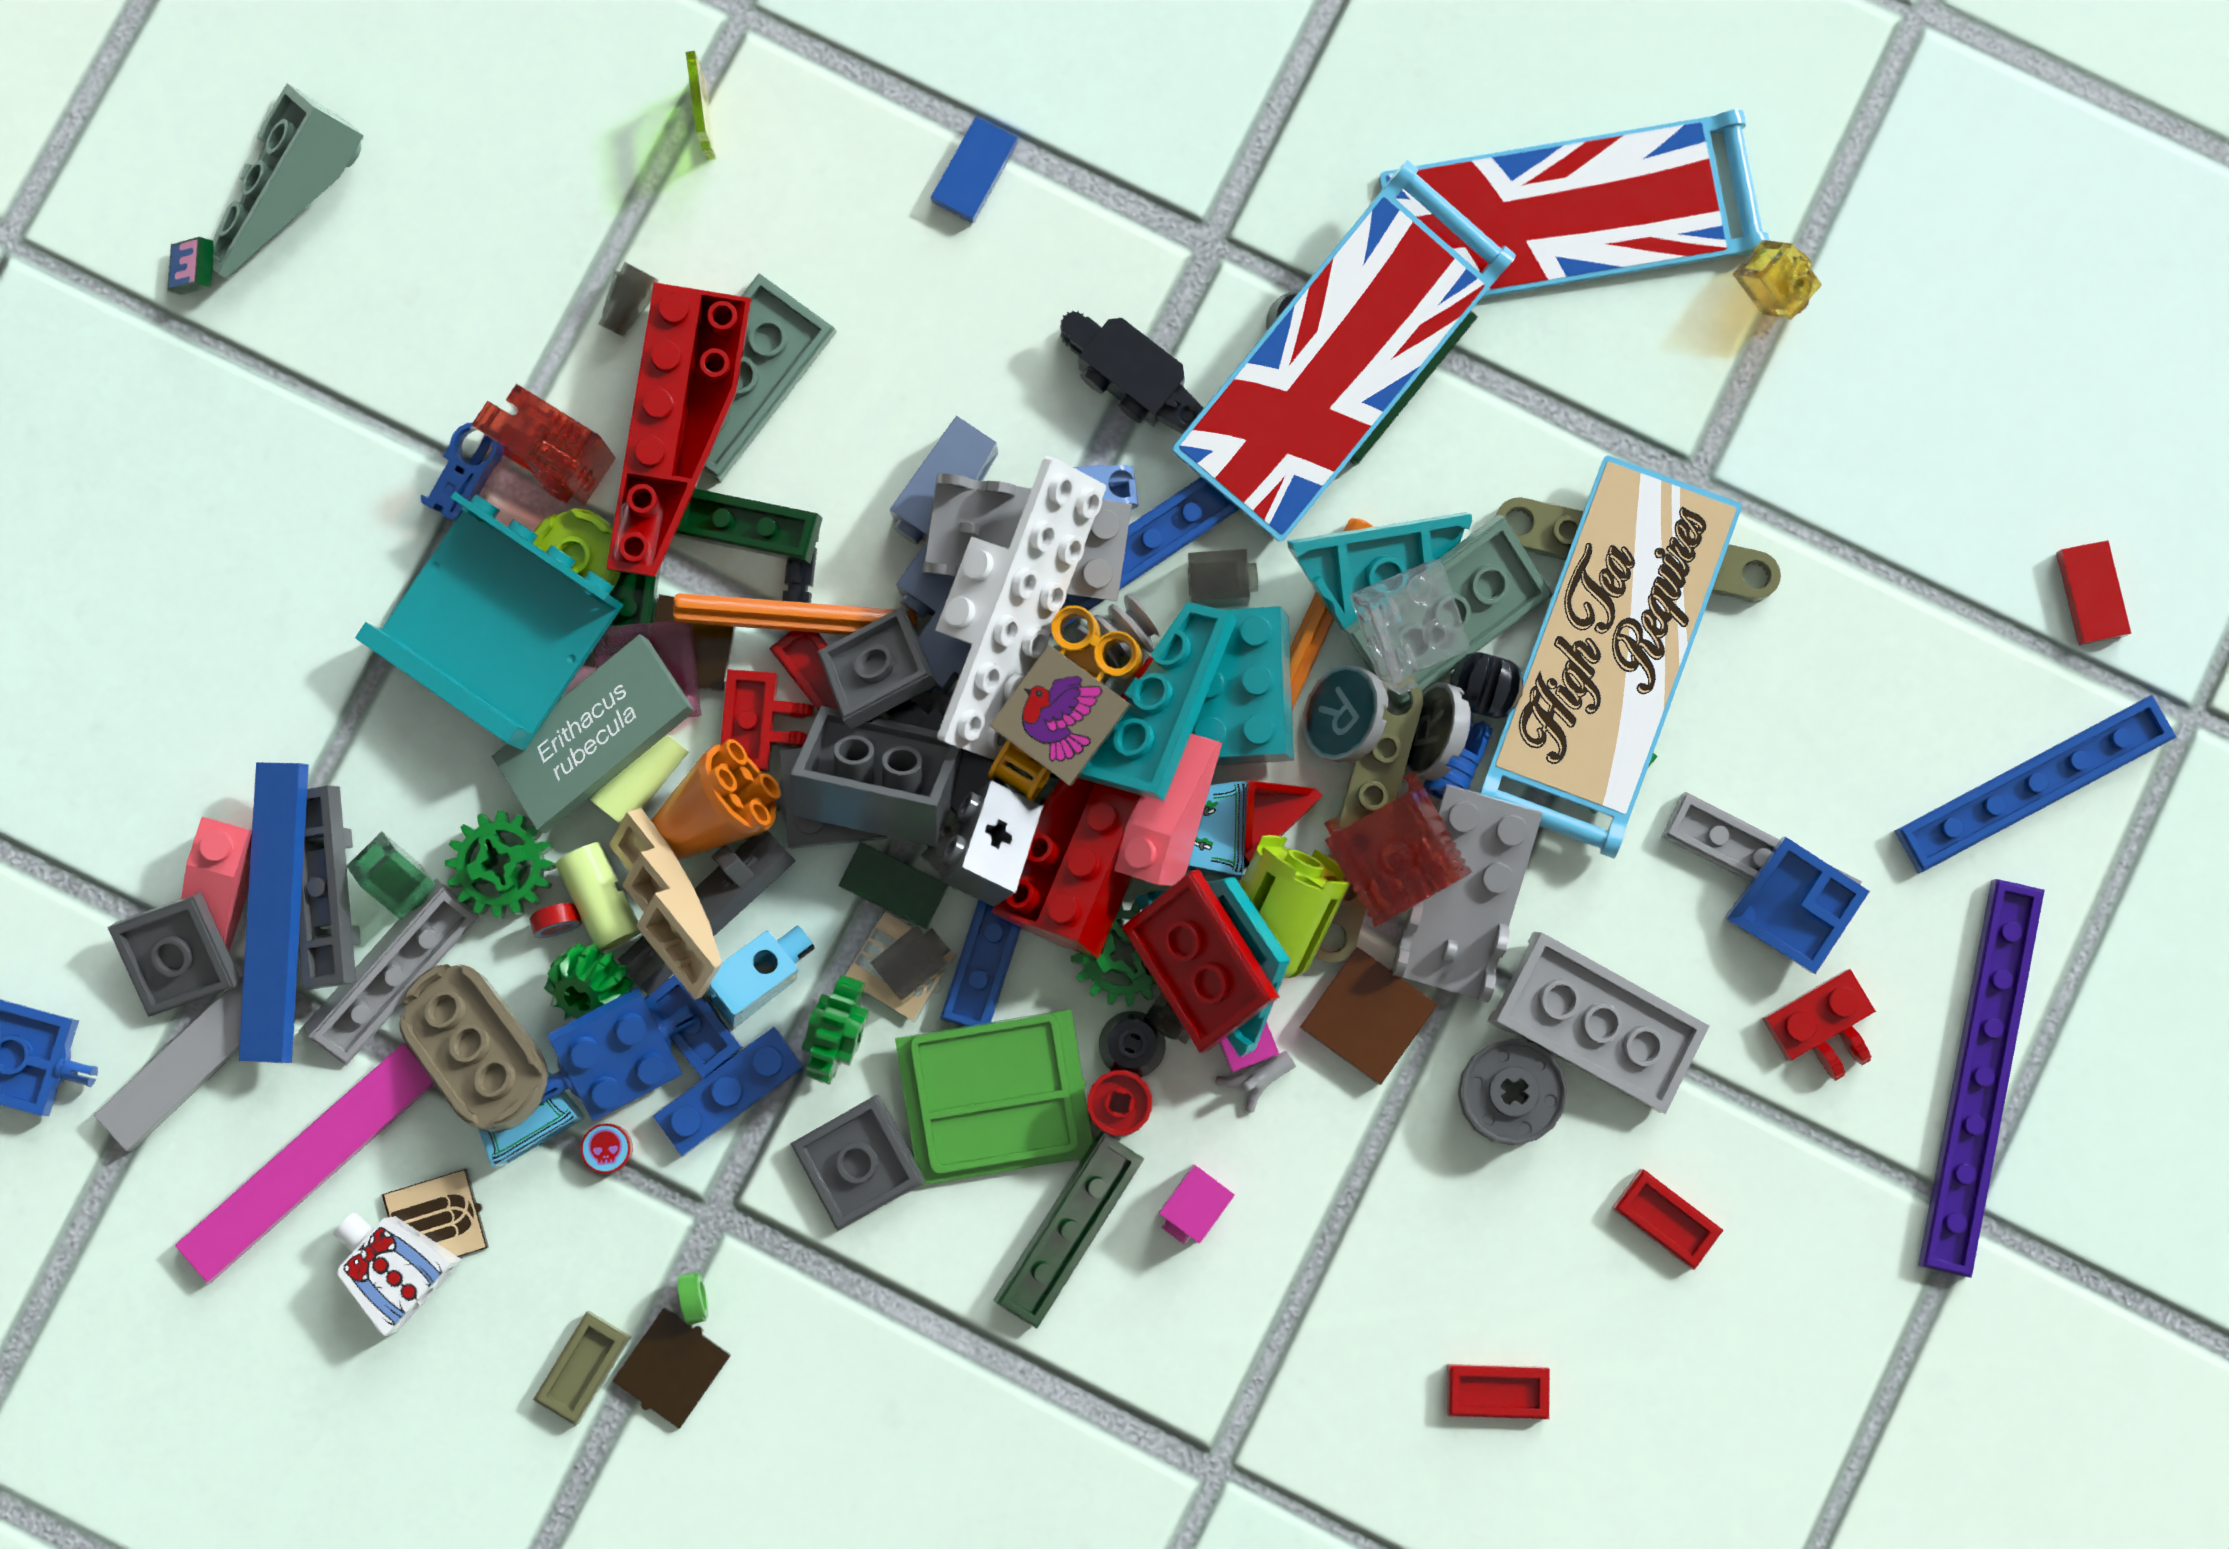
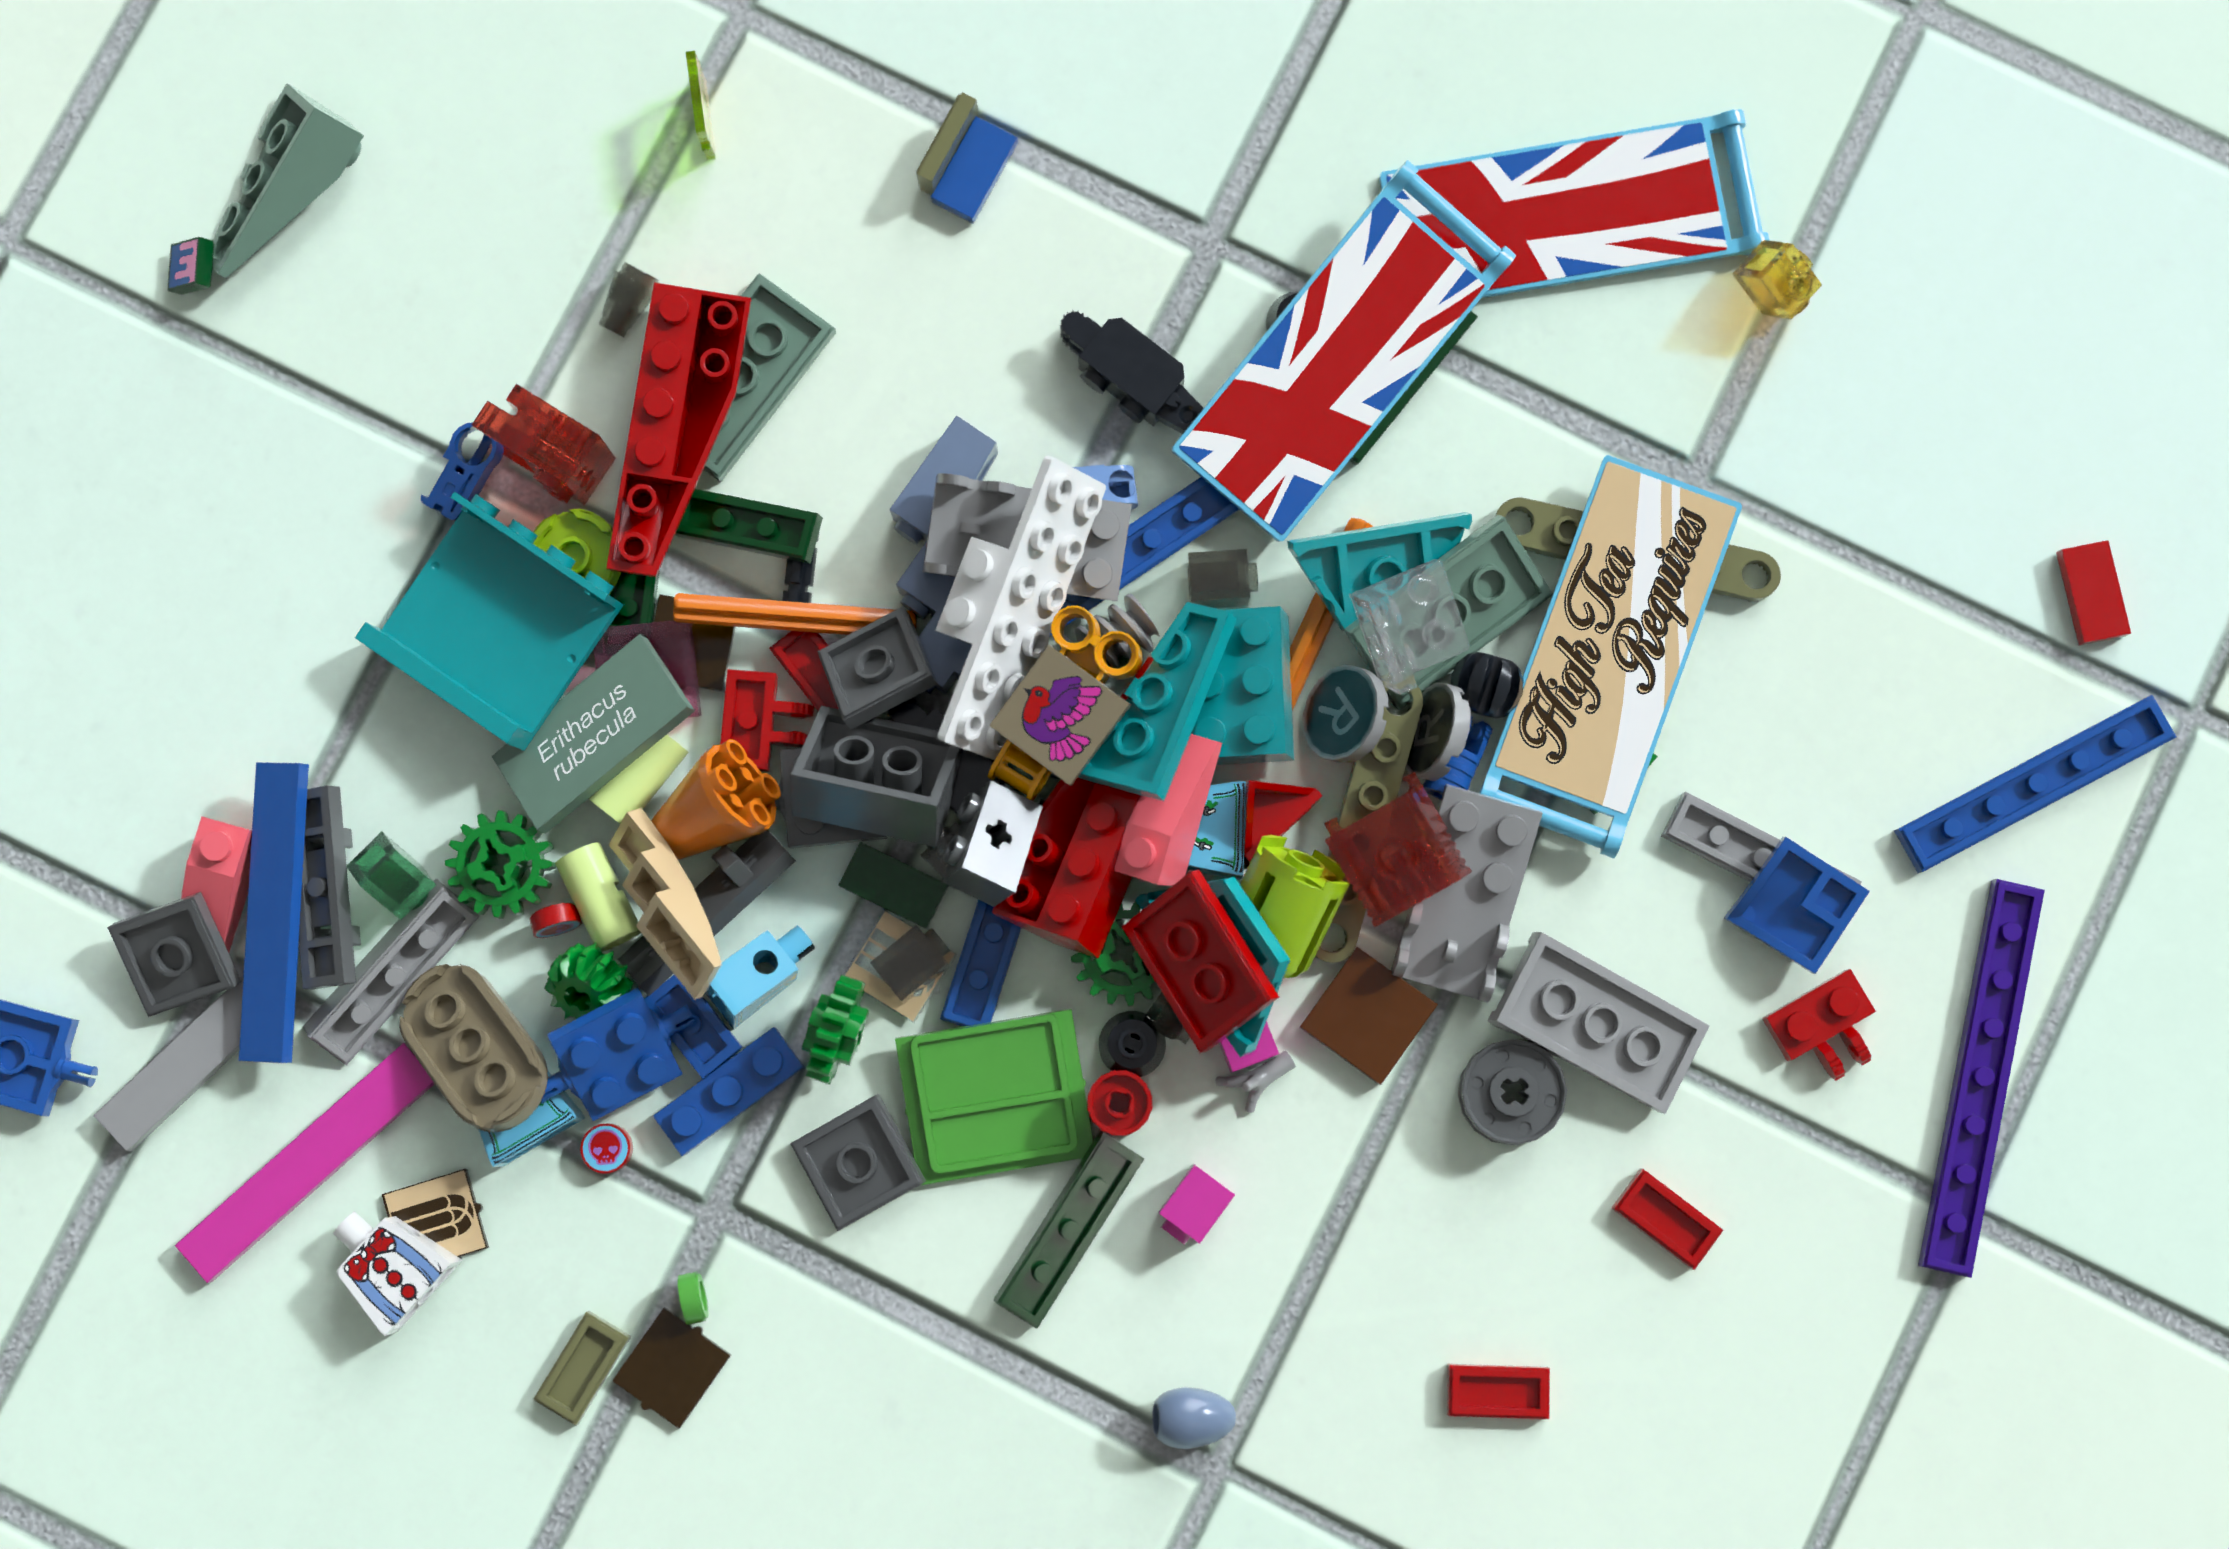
none -> olive tile [916,92,979,196]
none -> sand blue animal [1152,1387,1236,1449]

